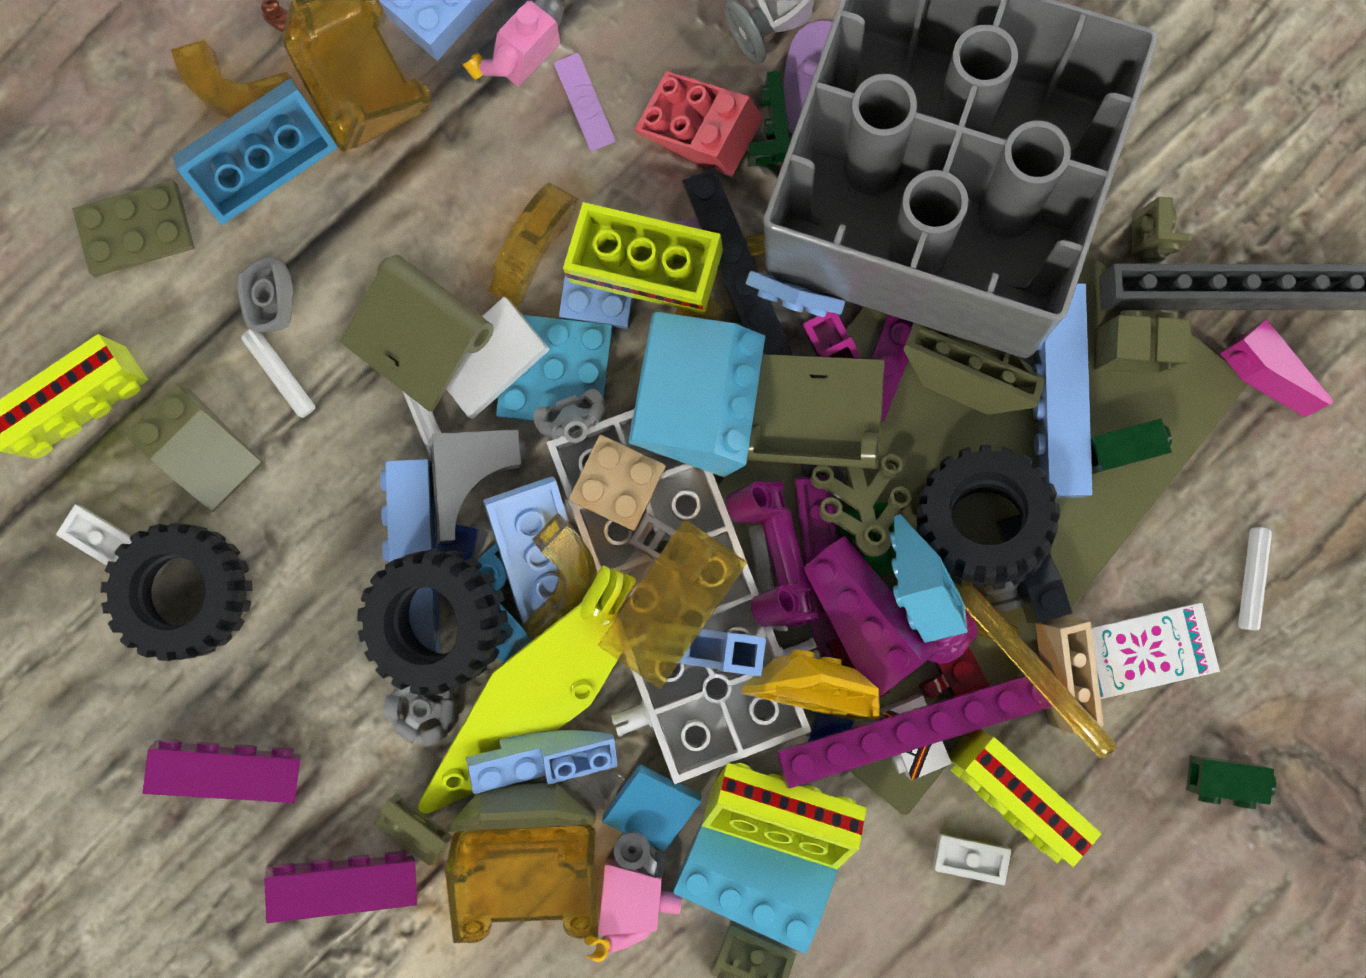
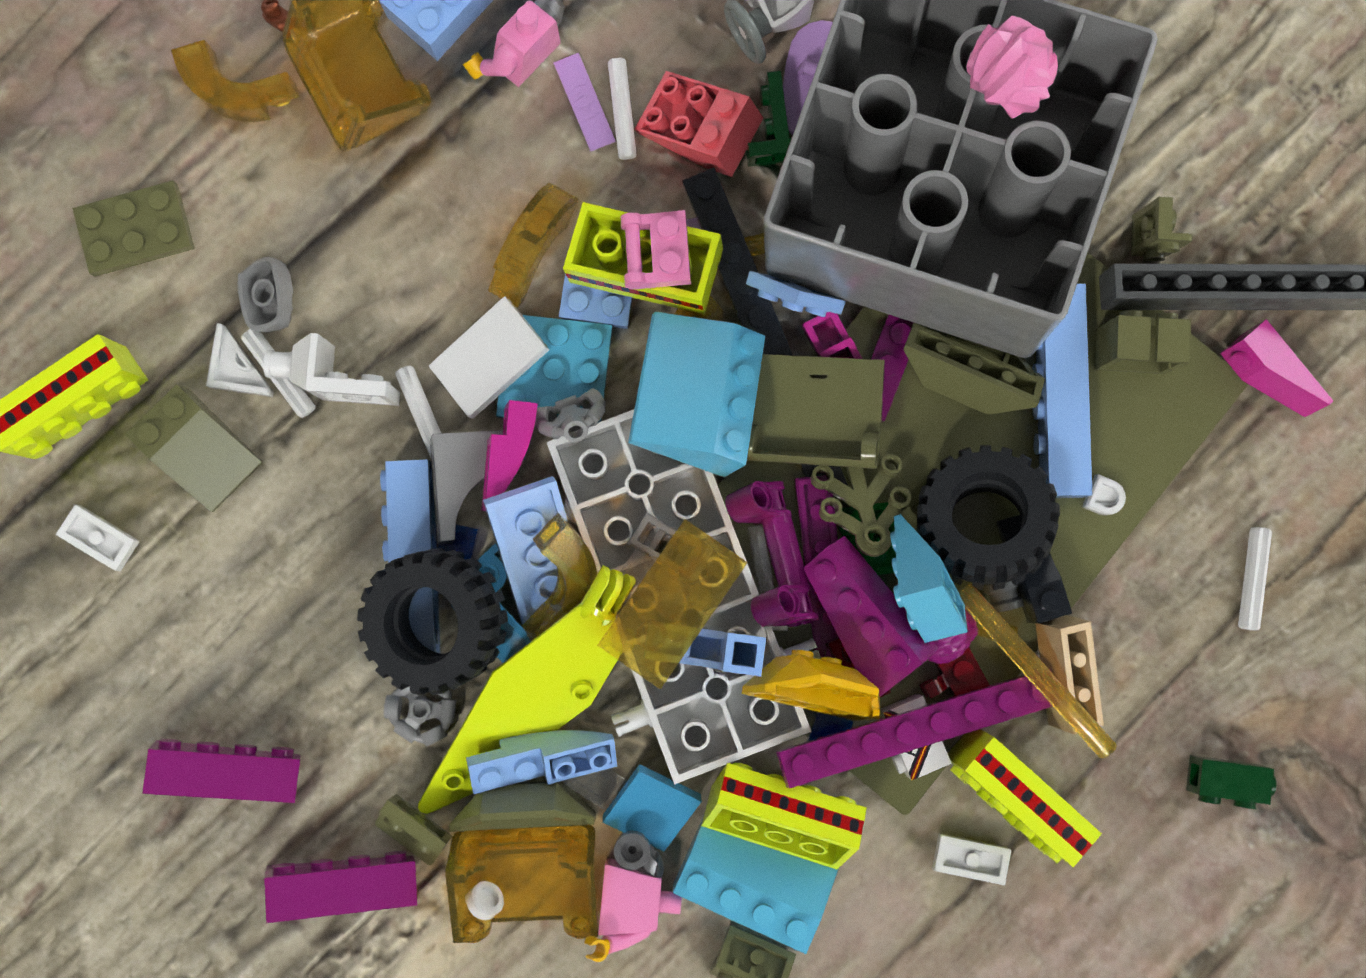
black tyre [100,523,253,661] -> none
dark azure brick [172,78,338,225] -> none
olive door [339,255,494,412] -> none
tan plate [568,434,666,532] -> none
dark green brick [1091,418,1172,474] -> none
white tile [1092,603,1220,699] -> none
none -> white tile [206,323,274,397]
none -> white plate [263,333,400,406]
none -> white tile [465,881,504,920]
none -> dark pink slope [481,400,538,511]
none -> white axle [608,58,637,160]
none -> bright pink plate [621,210,691,289]
none -> bright pink hair [966,16,1058,119]
none -> white tile [1082,474,1126,515]

